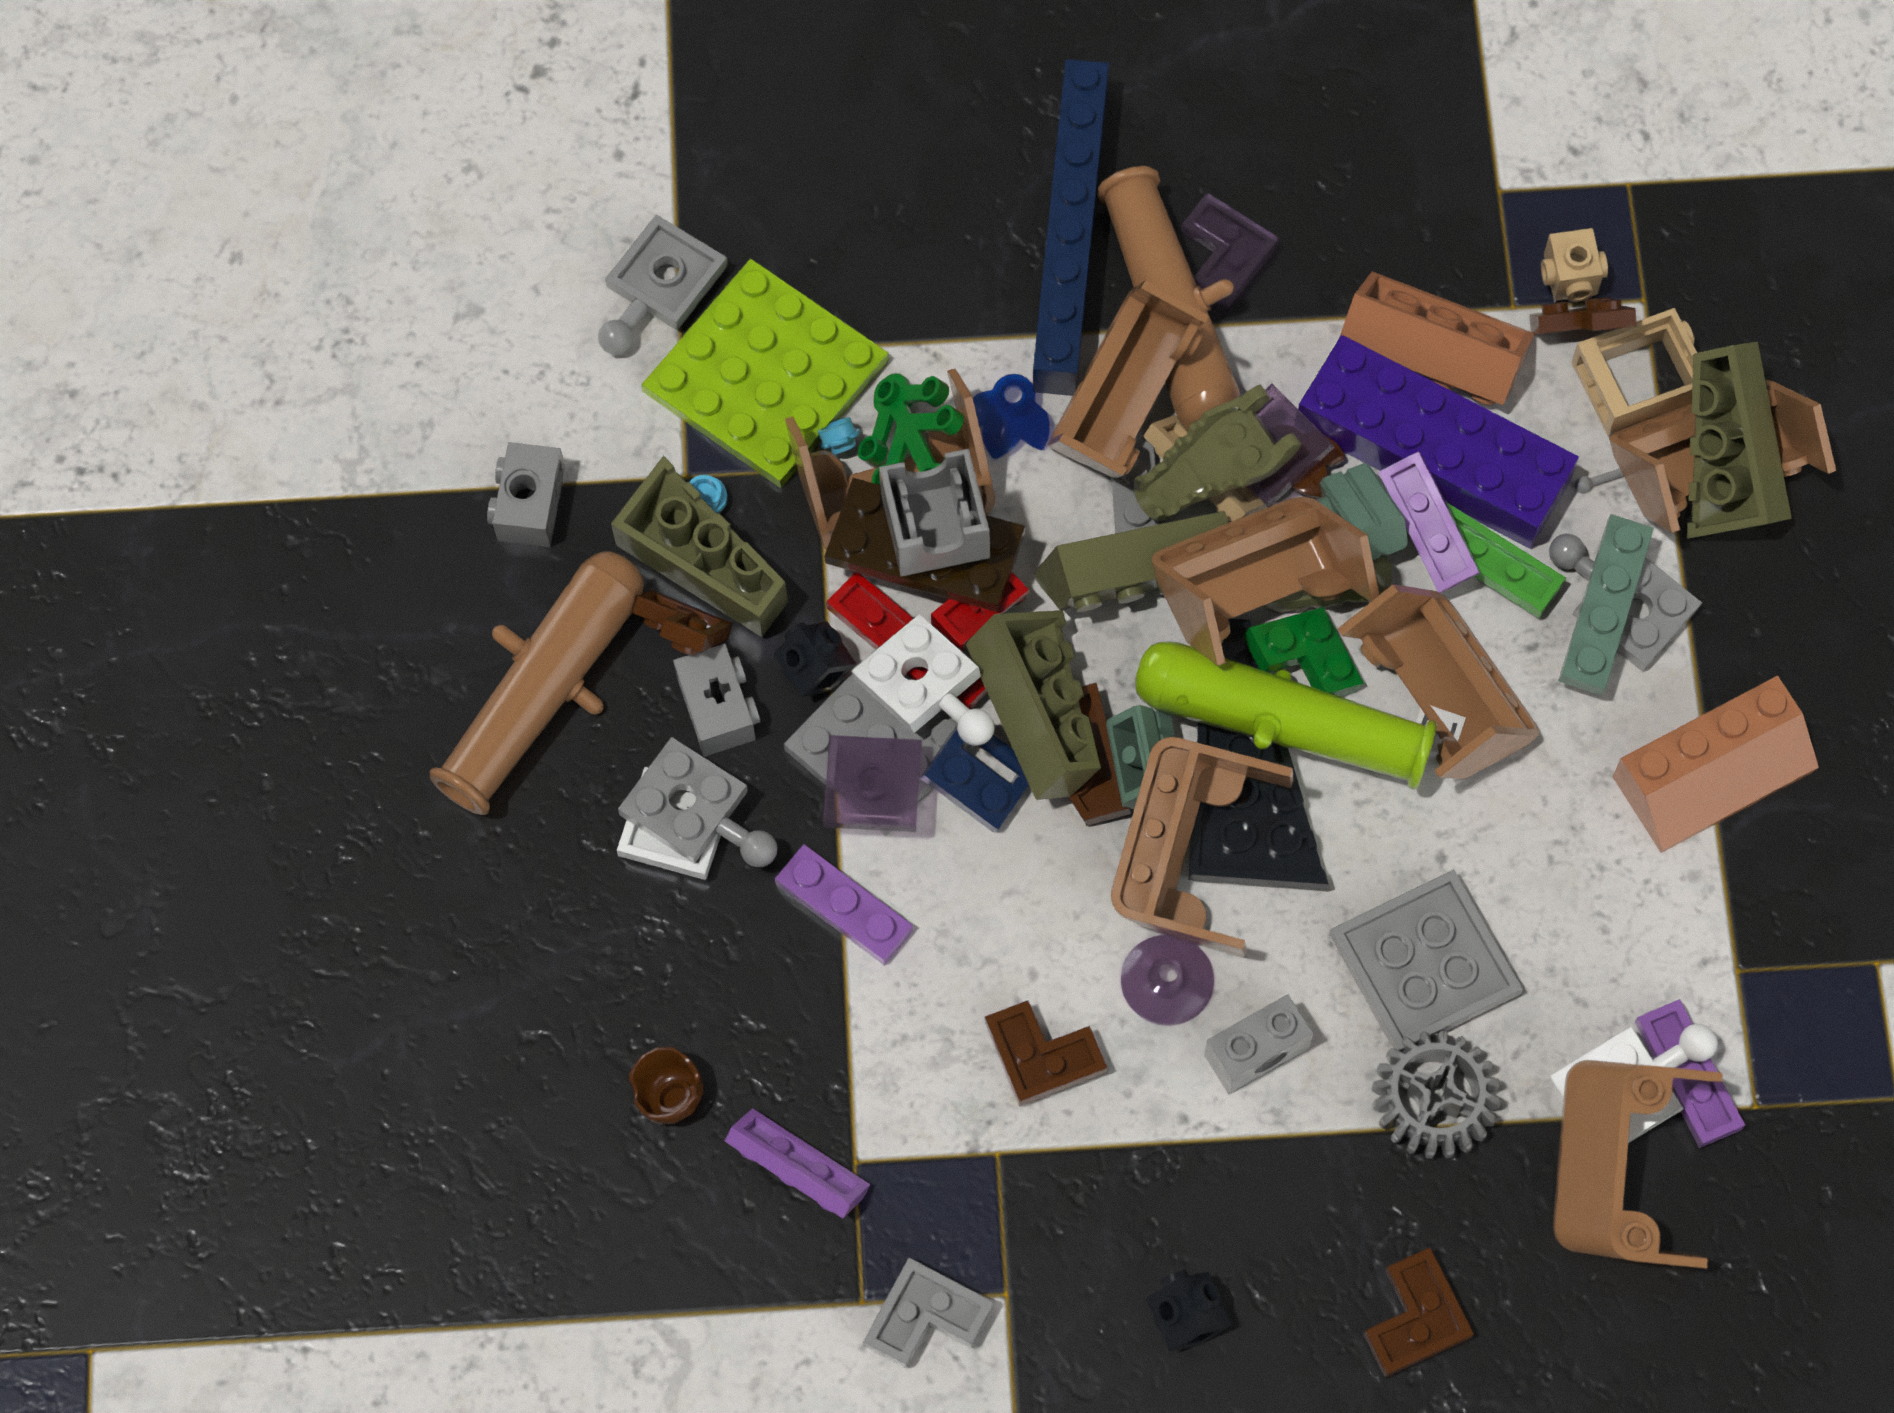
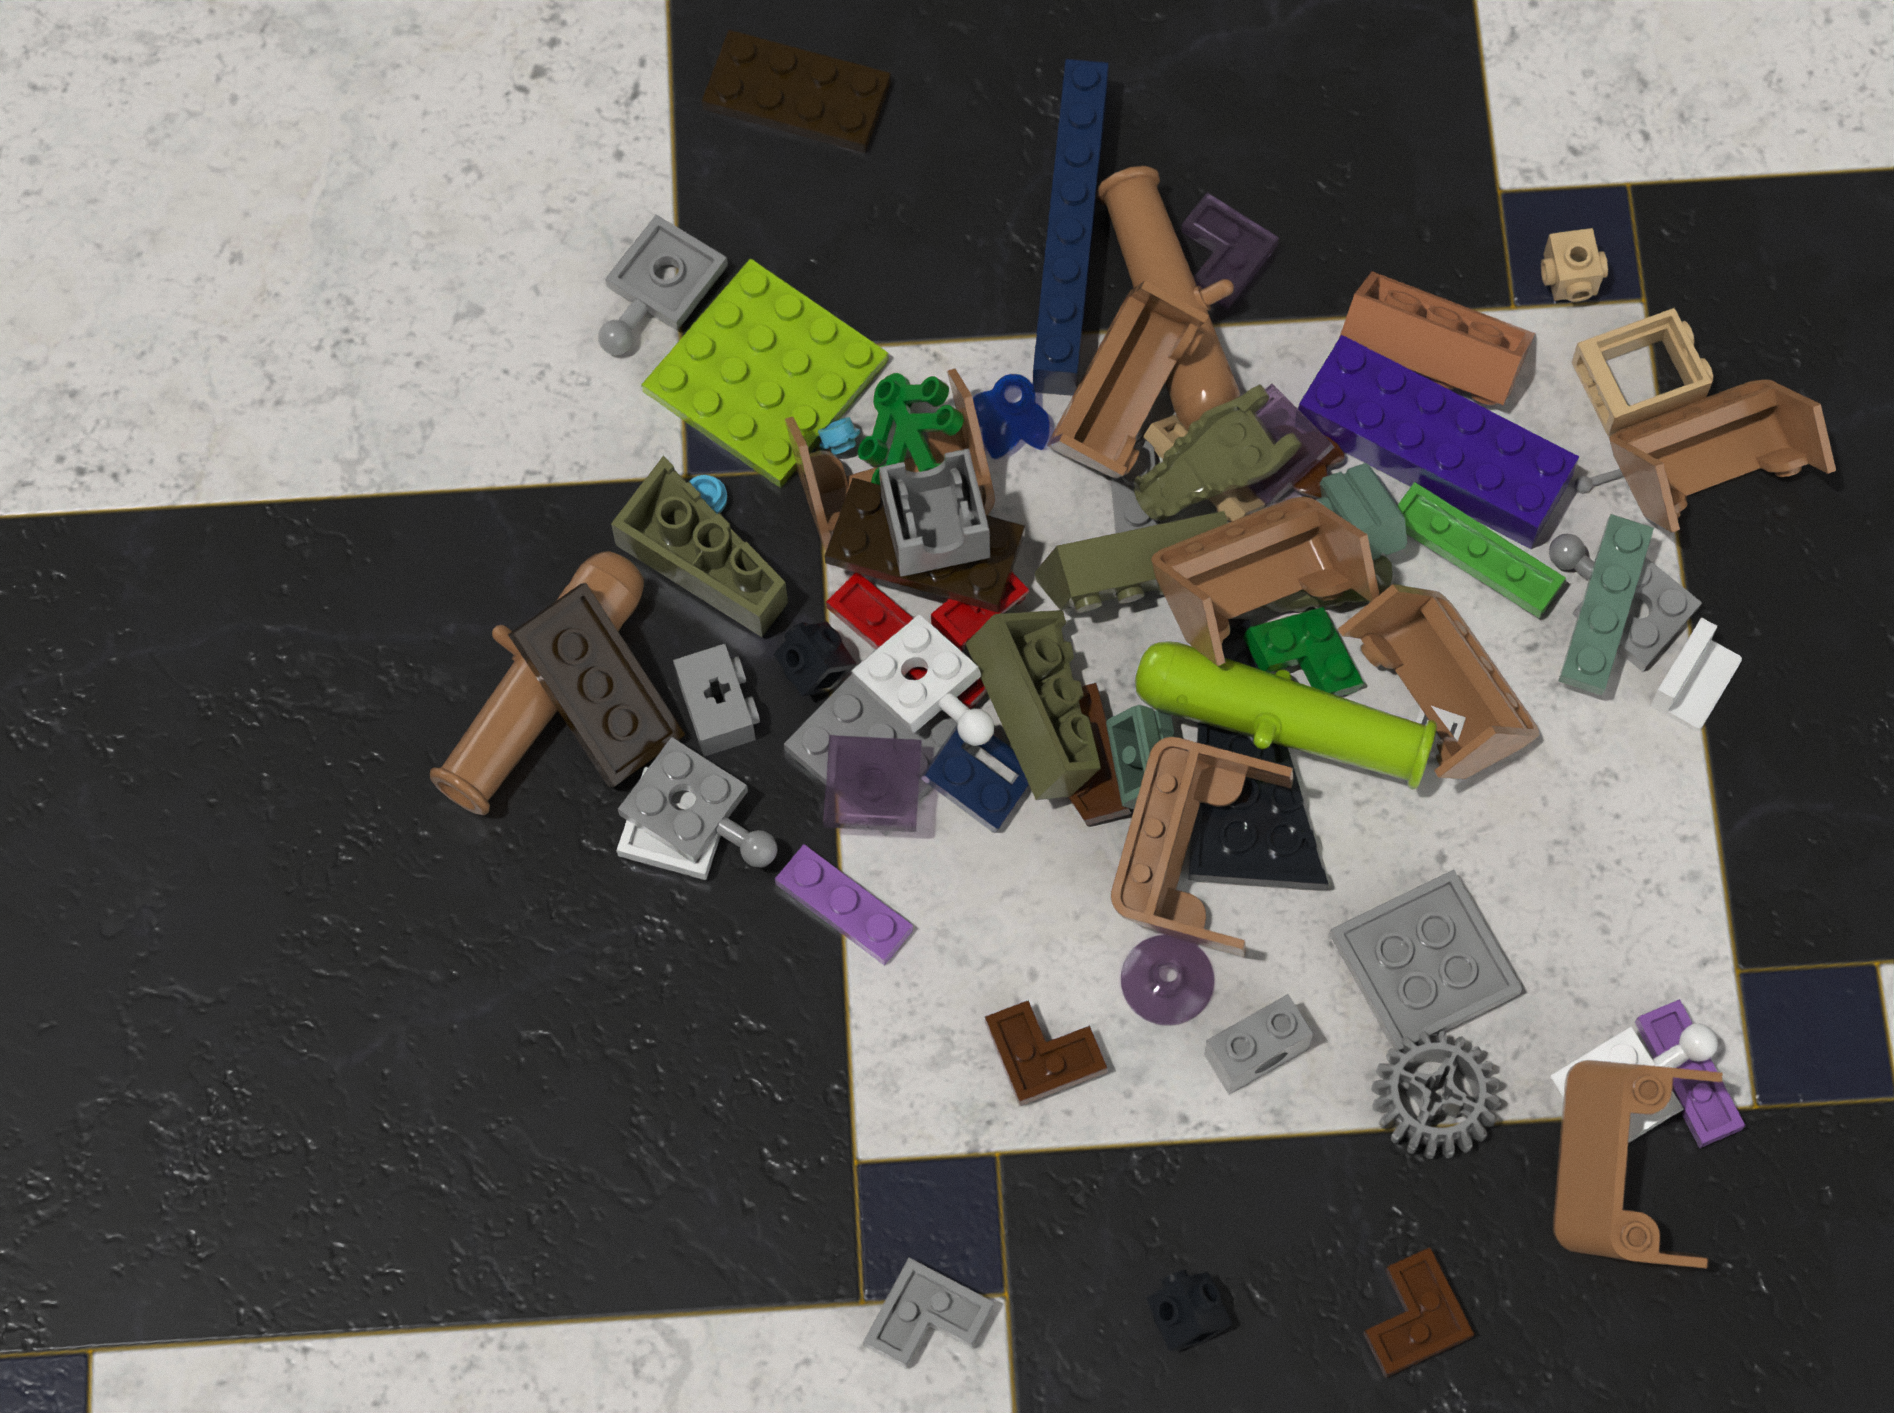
light grey brick [487,442,565,547] -> none
reddish brown hair [628,1047,703,1124] -> none
reddish brown plate [632,590,733,655] -> none
medium lavender plate [725,1108,870,1218] -> none
medium lavender plate [1378,451,1481,593] -> none
reddish brown plate [1529,297,1637,334] -> none
nougat slope [1612,676,1819,853] -> none
olive wedge [1687,341,1792,539] -> none
none -> dark brown plate [508,583,685,787]
none -> dark brown plate [702,30,891,153]
none -> white panel [1651,617,1742,731]

